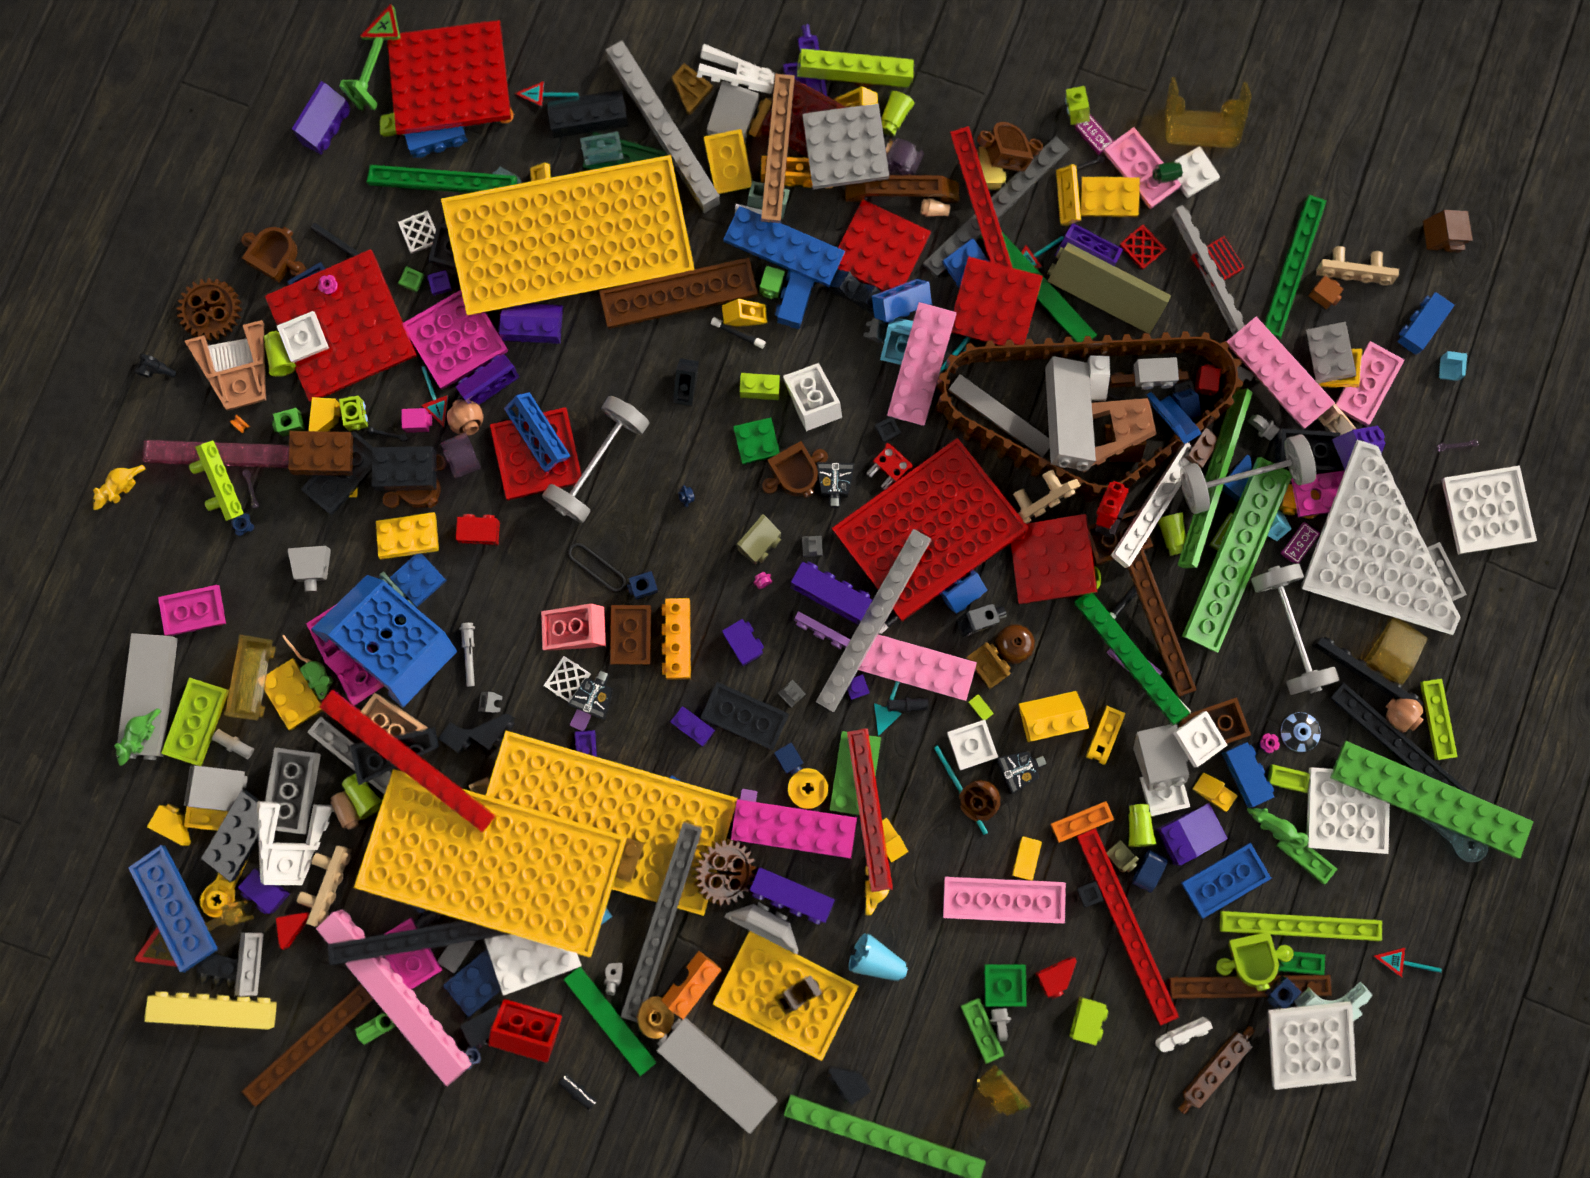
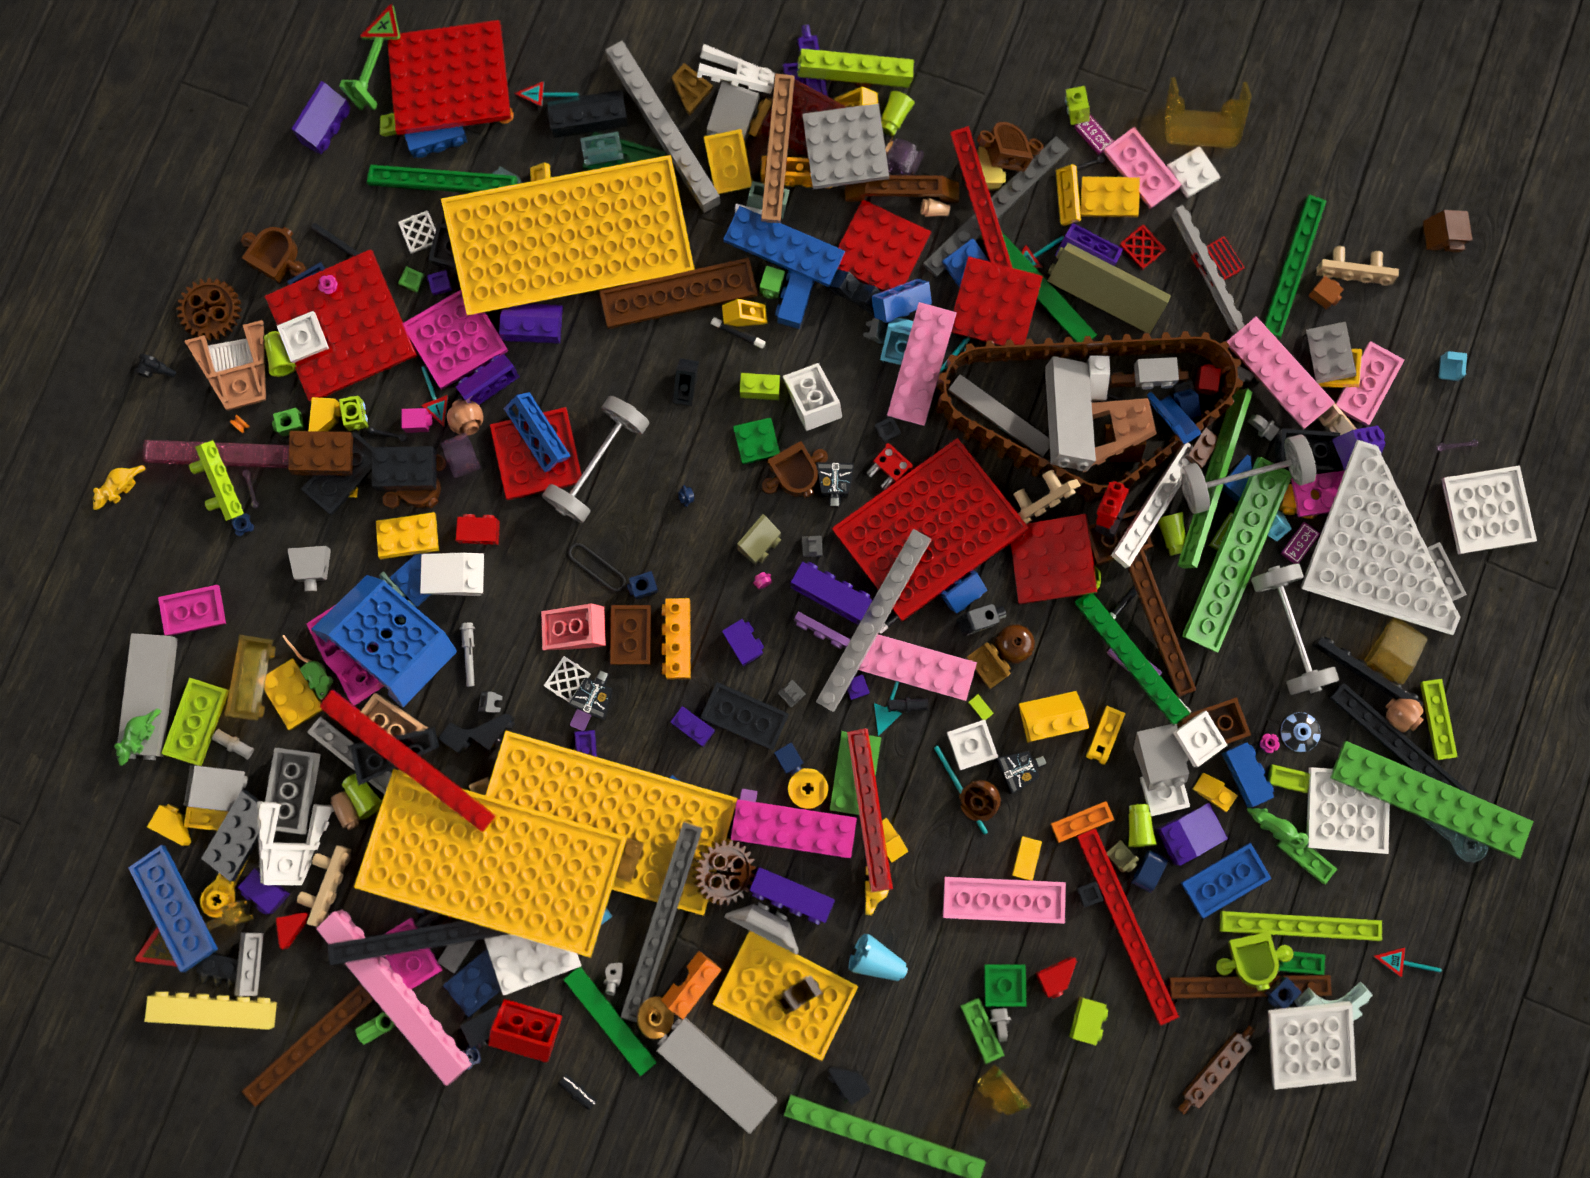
dark green brick [1152,161,1183,184] -> none
white hinge [1155,1017,1212,1052] -> none
blue brick [1397,292,1455,355] -> none
none -> white slope [420,553,484,596]

